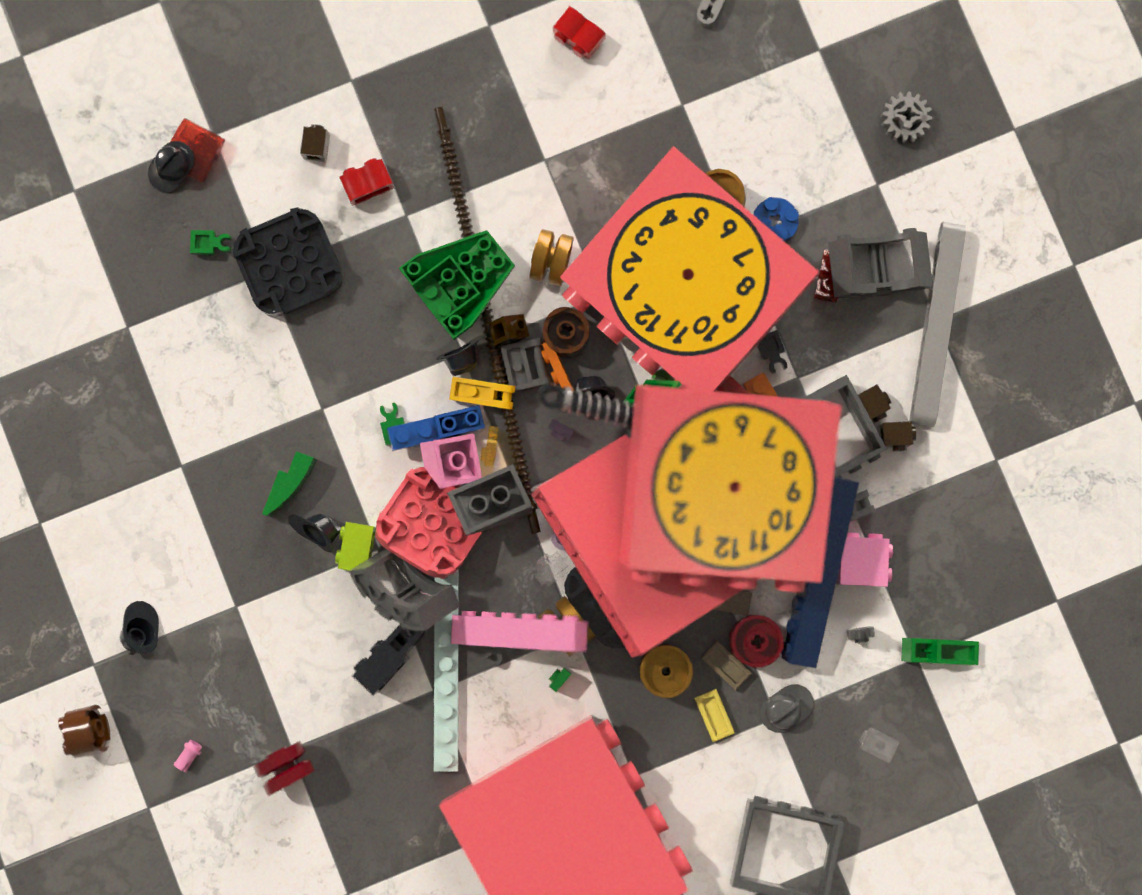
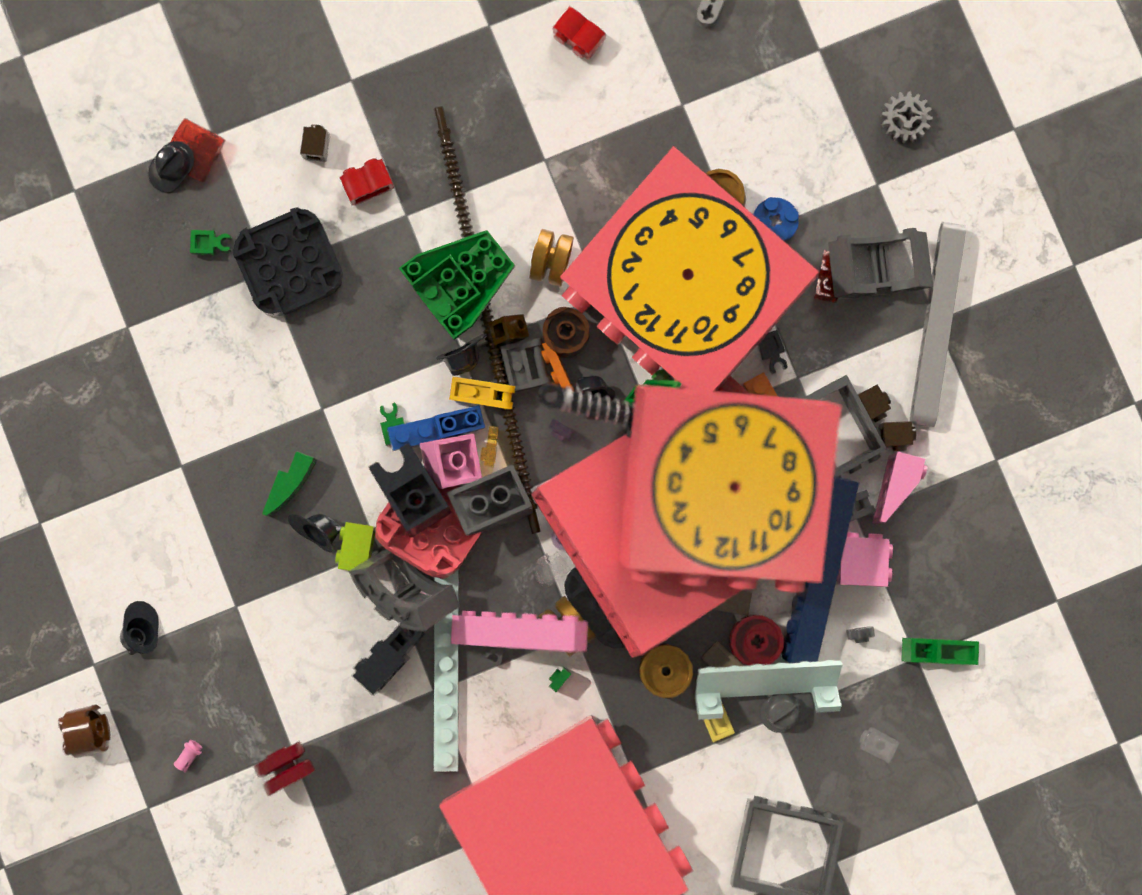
none -> black brick [369,443,452,538]
none -> light aqua bracket [695,660,842,720]
none -> bright pink slope [872,452,927,524]

